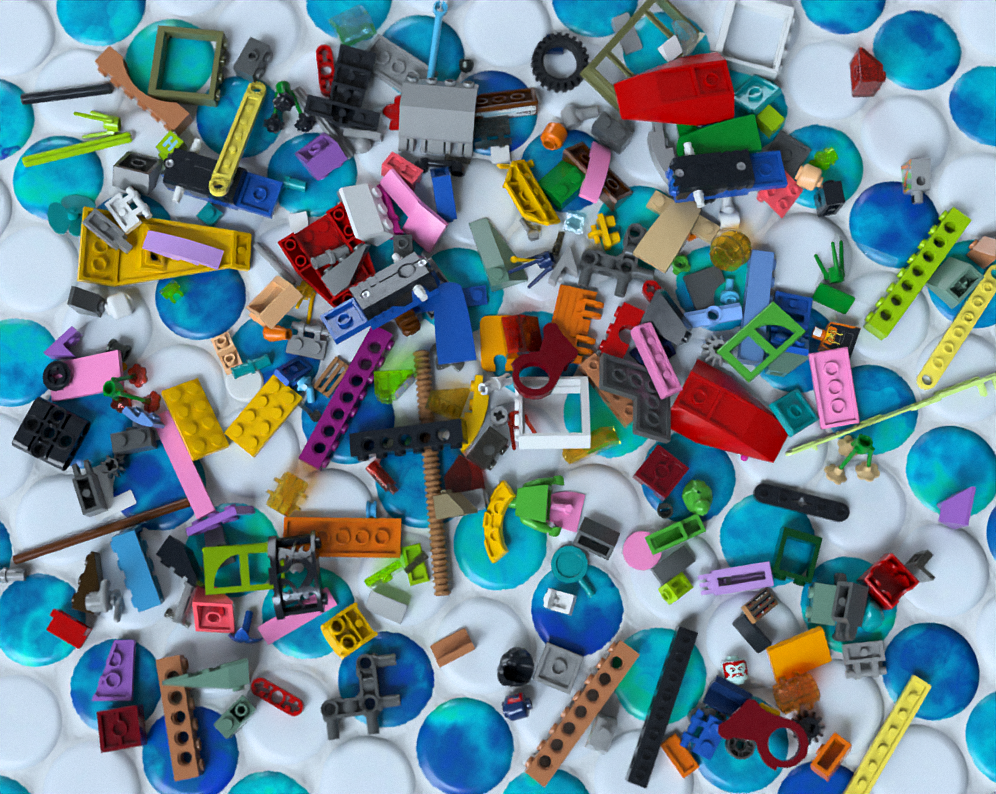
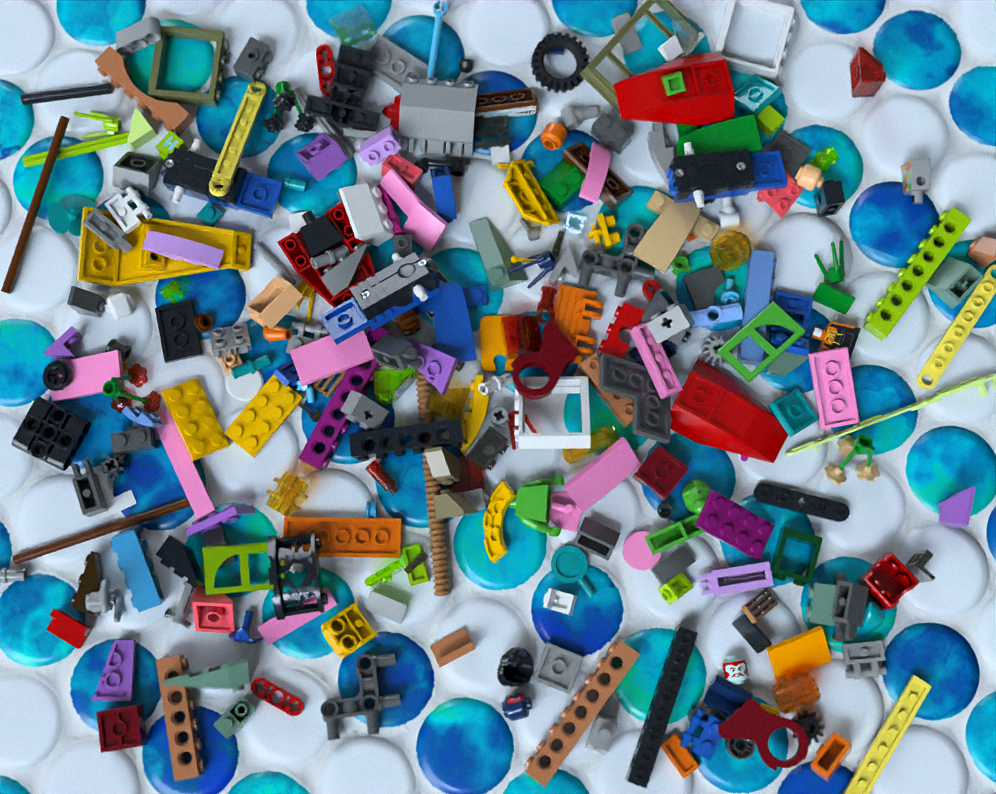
none -> reddish brown piece [1,116,70,294]
none -> light grey beam [116,17,161,56]
none -> yellowish green slope [127,108,157,150]
none -> black tile [155,300,203,363]
none -> reddish brown plate [194,313,213,332]
none -> light grey hinge [209,323,252,358]
none -> bright pink tile [290,330,375,386]
none -> black torso [300,210,343,258]
none -> light grey brick [340,390,389,431]
none -> lavender brick [359,125,402,166]
none -> dark grey hinge [371,334,423,371]
none -> medium lavender wing [407,338,459,395]
none -> dark tan slope [424,446,460,485]
none -> clear red connector [536,286,558,324]
none -> bright pink tile [563,437,641,514]
none -> brick [646,303,695,344]
none -> bright green slope [661,71,686,96]
none -> magenta plate [695,490,775,560]

